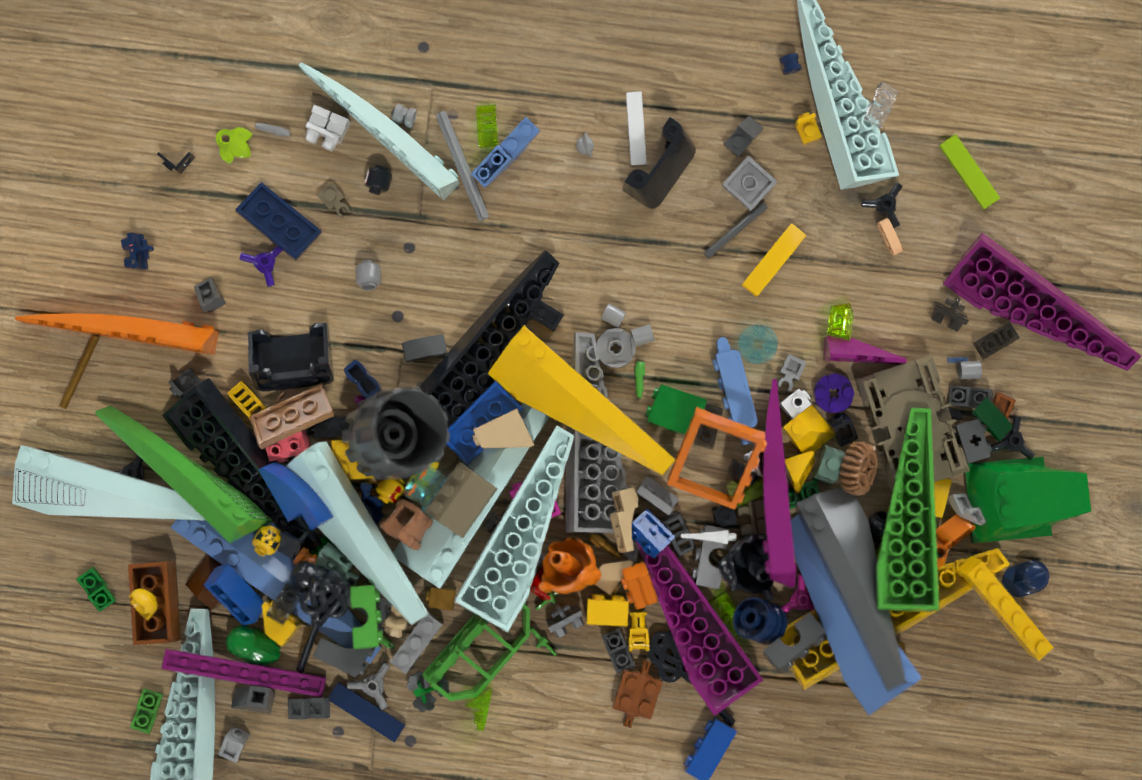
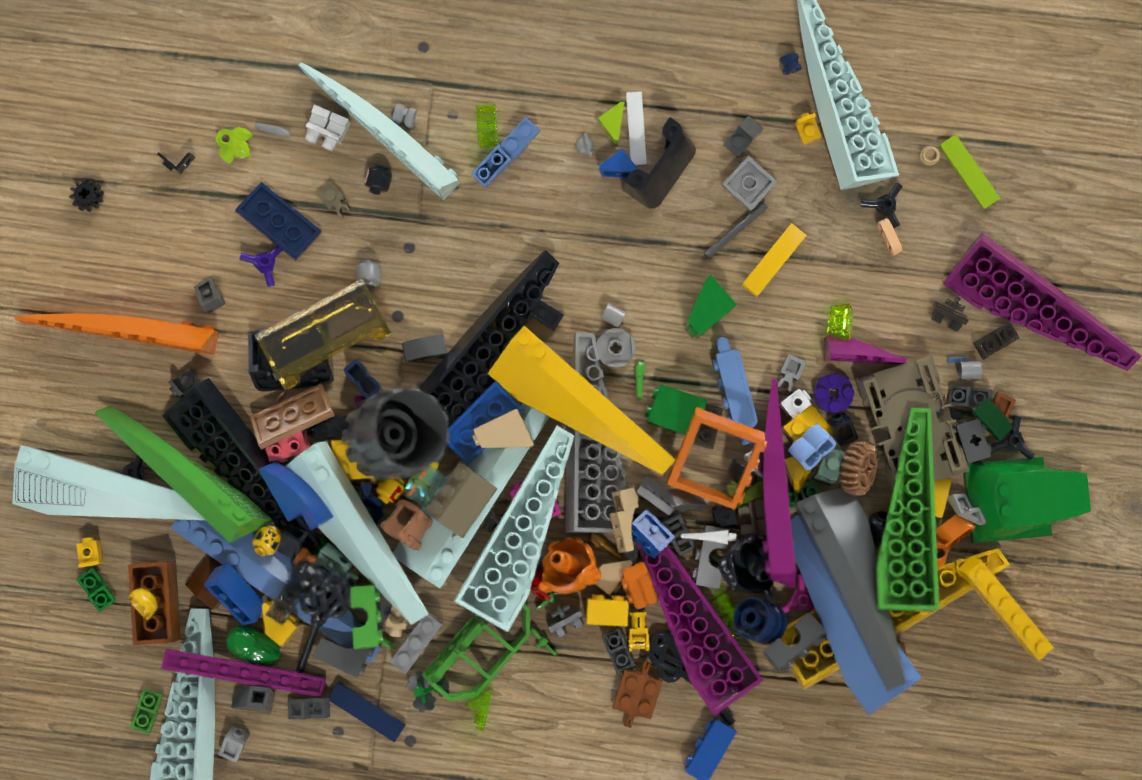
pearl gold bar [59,334,100,409] -> none
dark blue hips [121,232,154,270] -> none
yellow slope [227,381,267,419] -> none
light grey piece [348,662,390,710] -> none
pearl gold brick [426,586,456,611] -> none
light grey axle [436,111,489,221] -> none
light grey beam [630,324,655,347] -> none
clear light blue plate [738,325,778,364] -> none
clear slope [864,81,898,128] -> none
dark blue piece [1002,560,1049,597] -> none
none -> black gear [69,178,104,212]
none -> yellow brick [76,537,104,568]
none -> windscreen [255,279,392,390]
none -> lime slope [598,102,624,145]
none -> blue slope [599,149,638,179]
none -> flat silver slope [666,488,707,511]
none -> green slope [685,274,737,339]
none -> light blue brick [788,424,837,471]
none -> tan plate [920,146,940,166]

